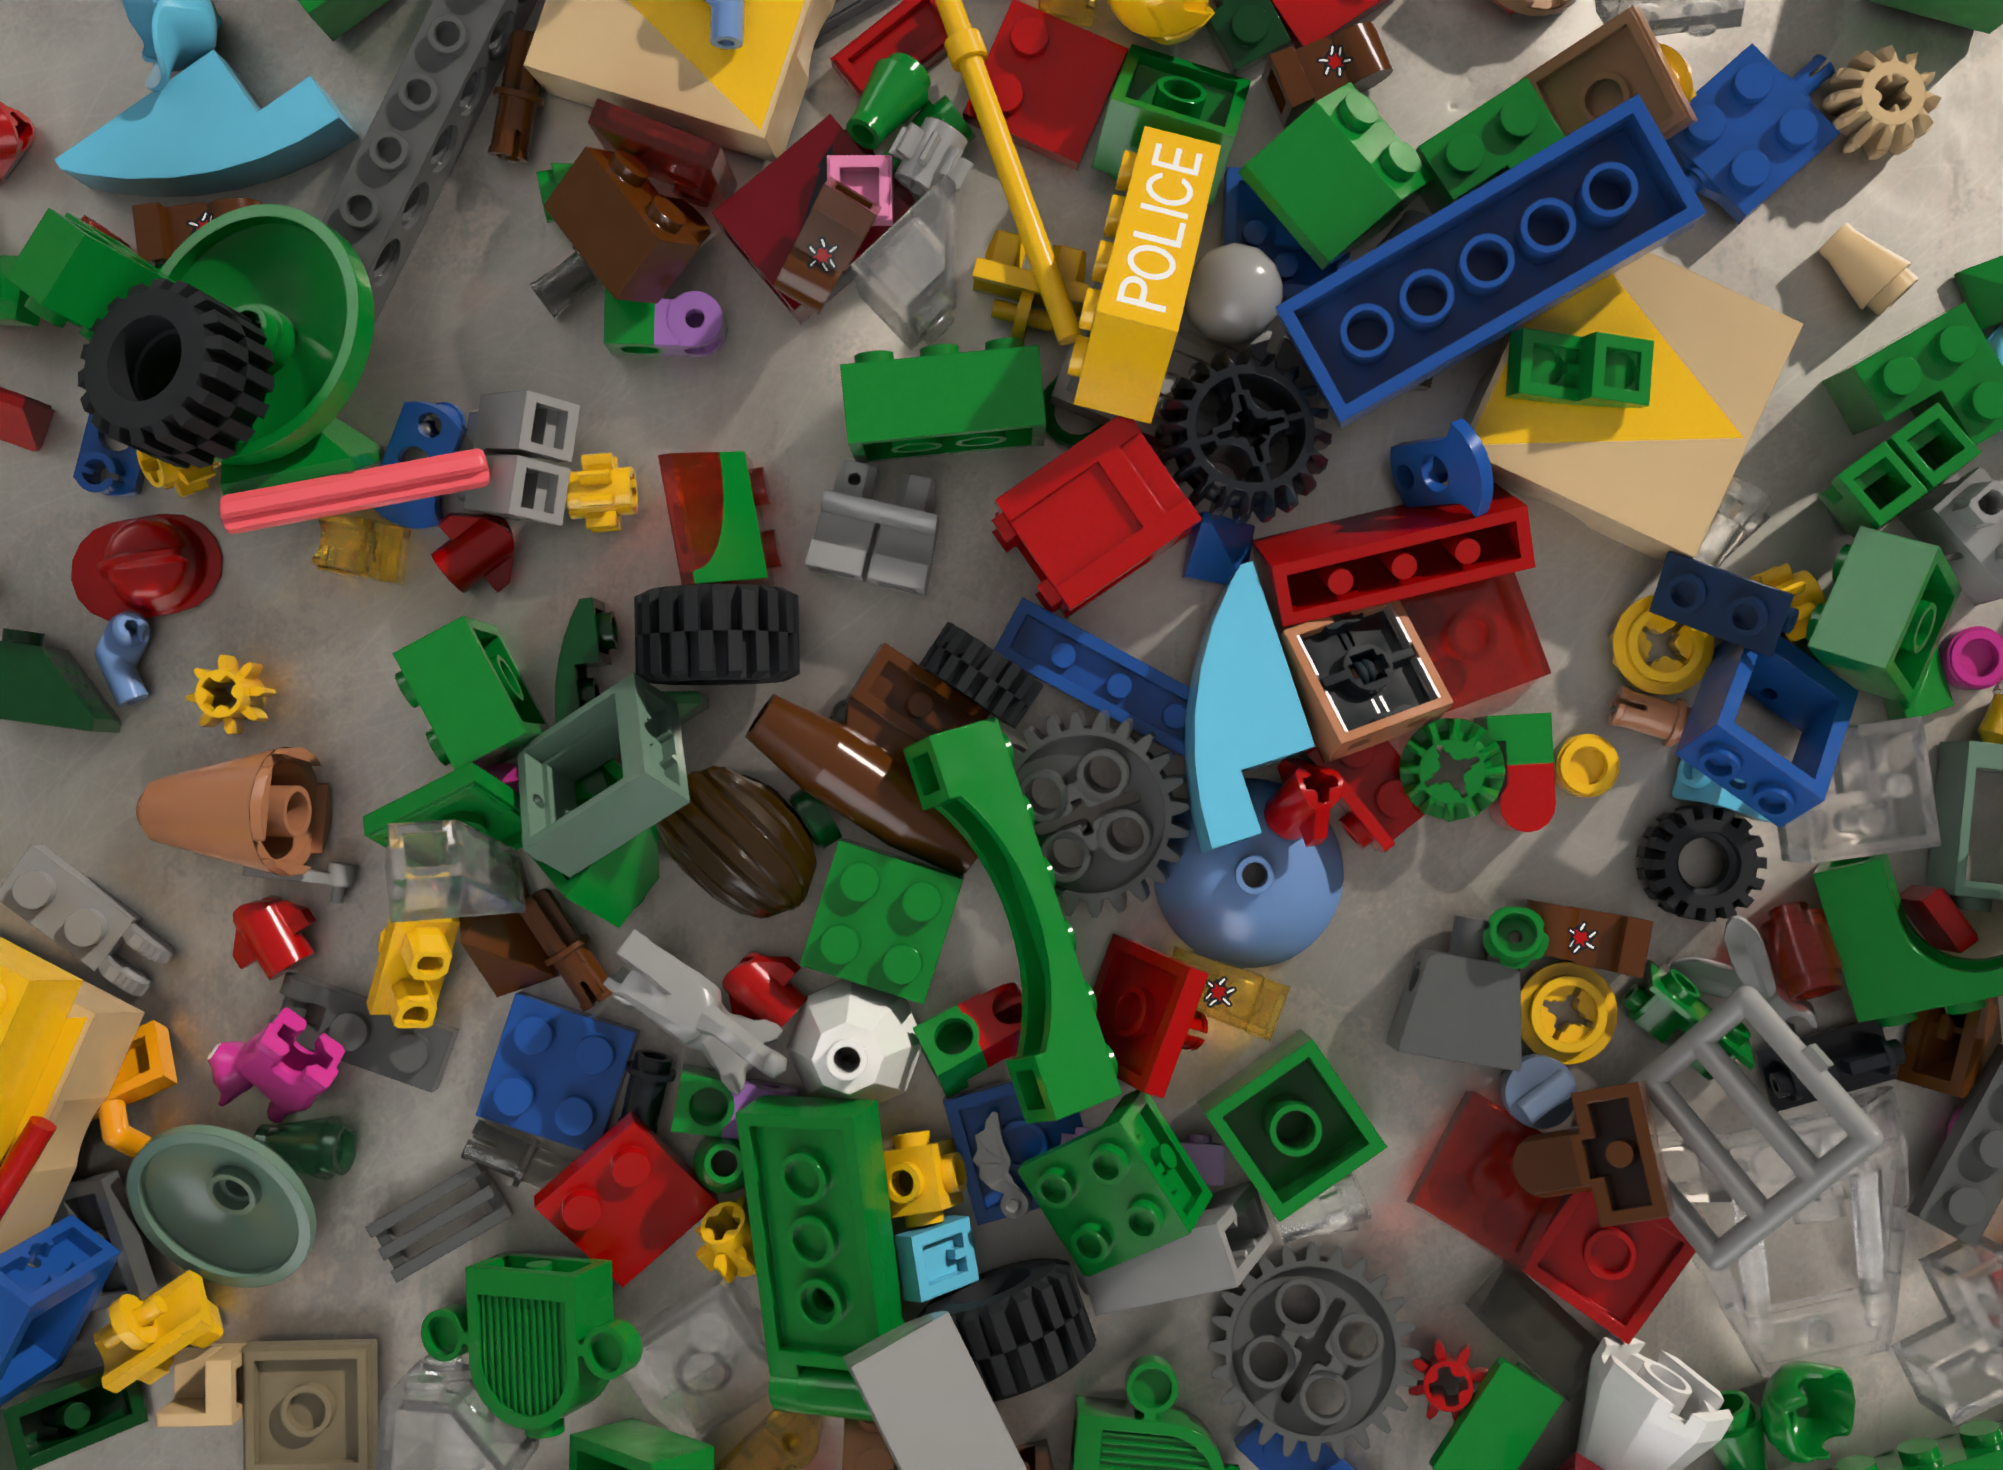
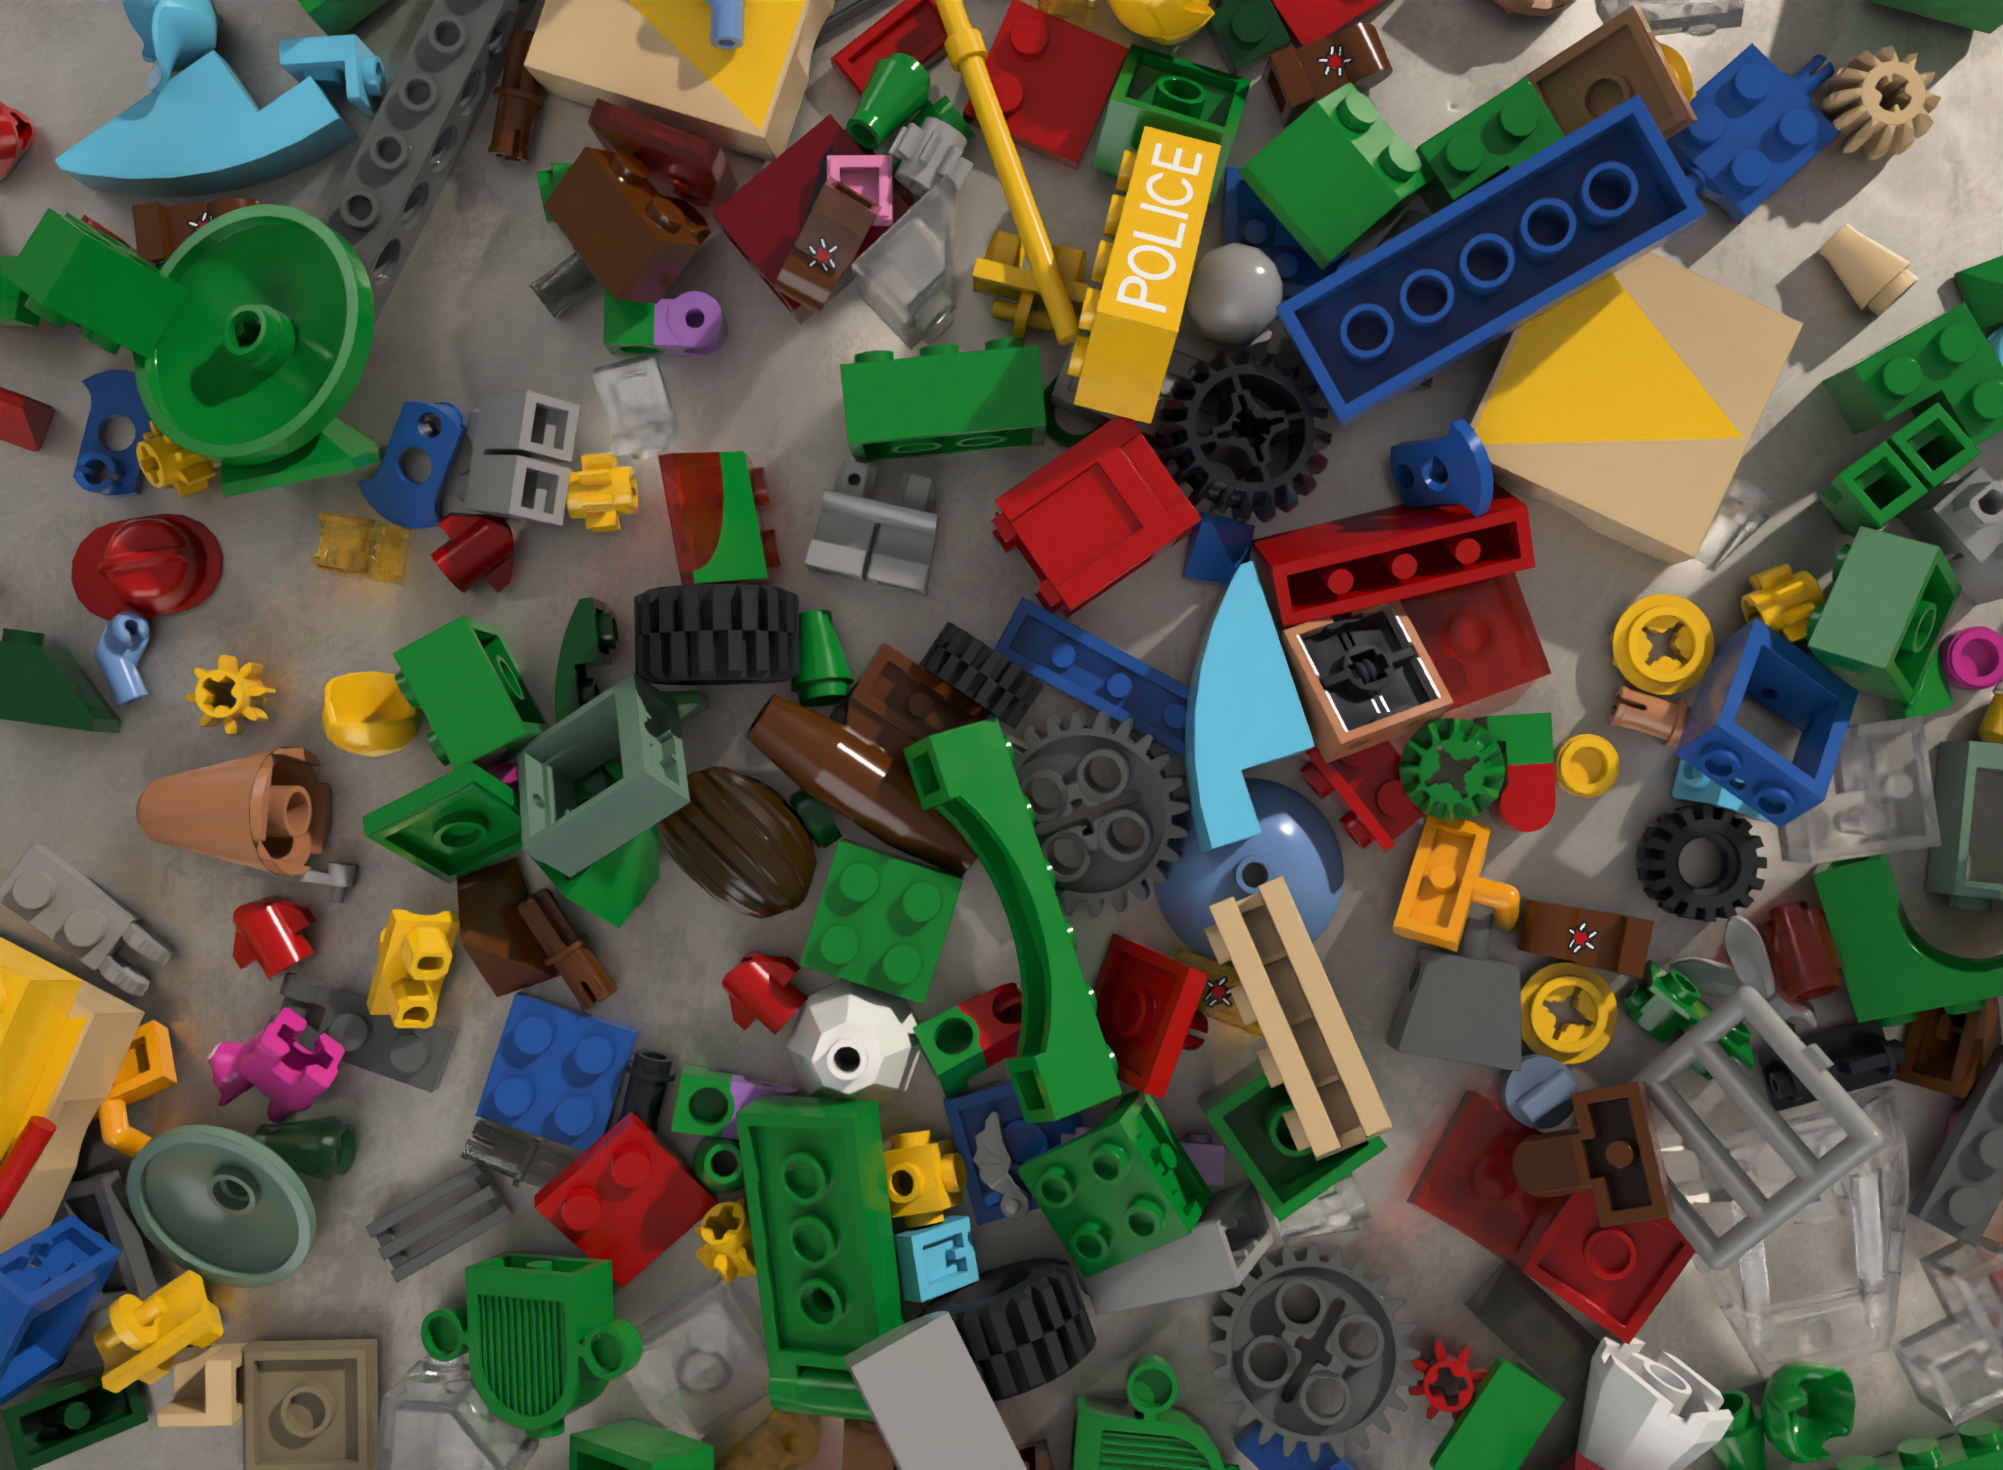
black tyre [78,278,275,469] -> none
coral axle [219,448,490,534] -> none
clear slope [385,820,526,923] -> none
light grey animal [603,930,788,1095] -> none
red piece [1264,758,1344,847] -> none
green plate [1483,906,1549,969] -> none
green slope [1505,327,1654,408] -> none
dark blue hinge [1649,551,1799,657] -> none
red tile [1899,885,1979,953] -> none
none -> medium azure bracket [278,34,386,117]
none -> yellow hair [322,671,422,757]
none -> clear bracket [592,352,678,460]
none -> green cone [791,610,854,707]
none -> tan brick [1204,876,1393,1161]
none -> light orange plate [1393,815,1520,952]

